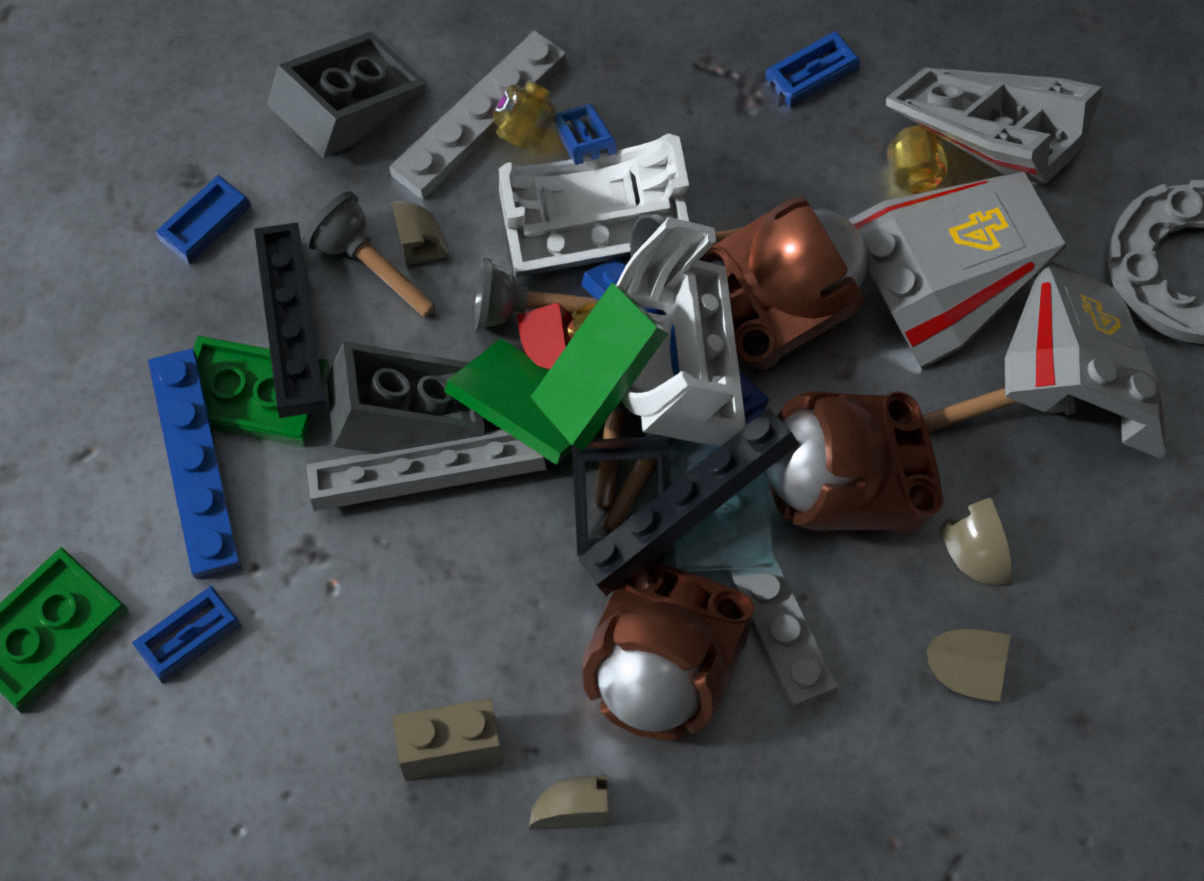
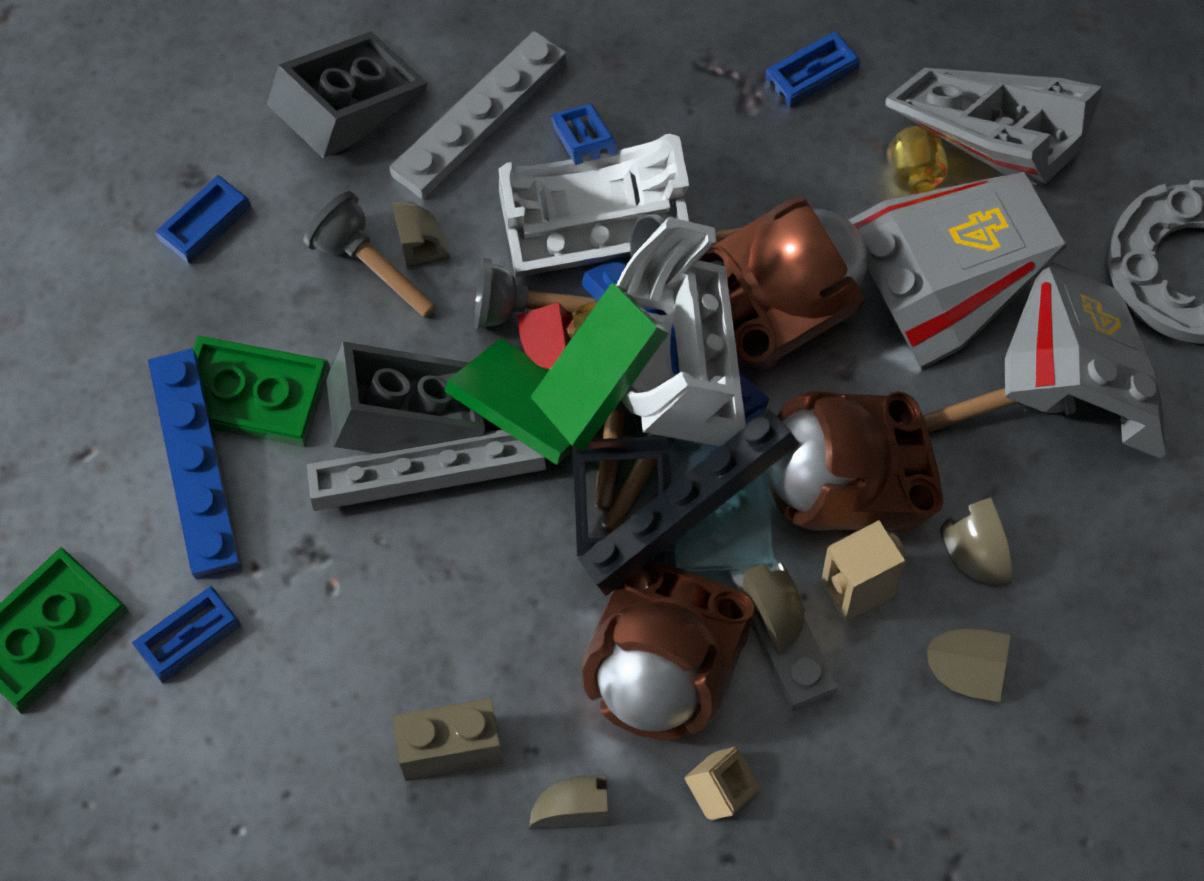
black plate [254,222,326,418] -> none
clear yellow head [492,80,556,149] -> none
none -> tan slope [684,746,761,820]
none -> dark tan brick [742,563,805,654]
none -> tan brick [821,521,906,623]

